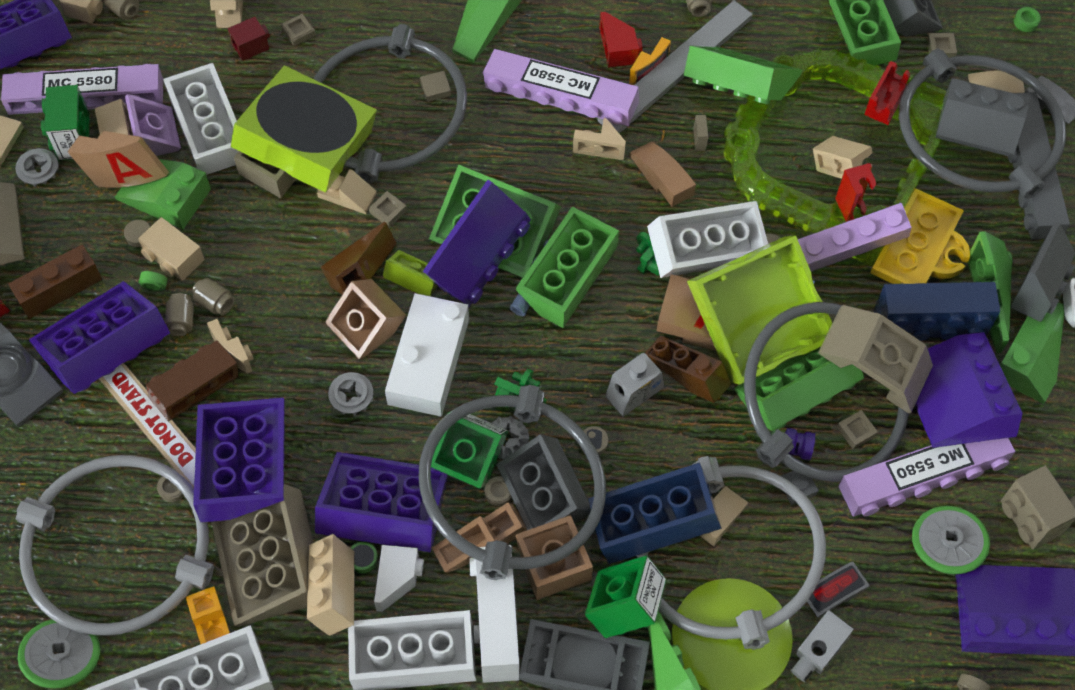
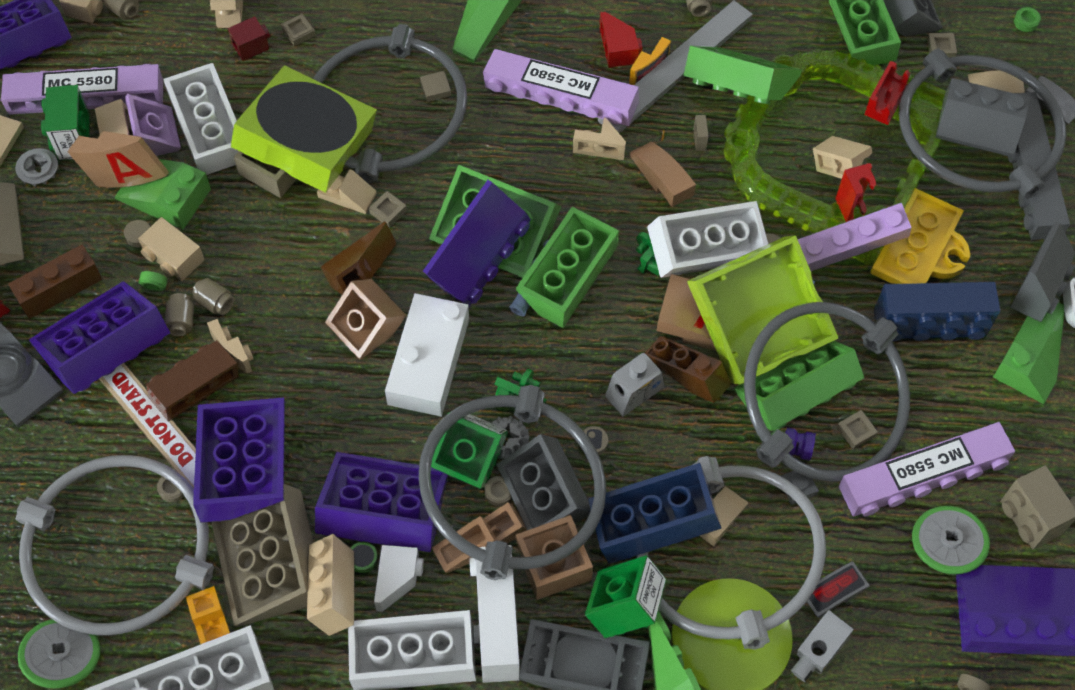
light grey gear [328,372,373,415] -> none
lime slope [383,250,438,297] -> none
dark tan slope [818,305,933,413] -> none
dark purple slope [915,332,1023,448] -> none
bright green wedge [967,231,1013,353] -> none

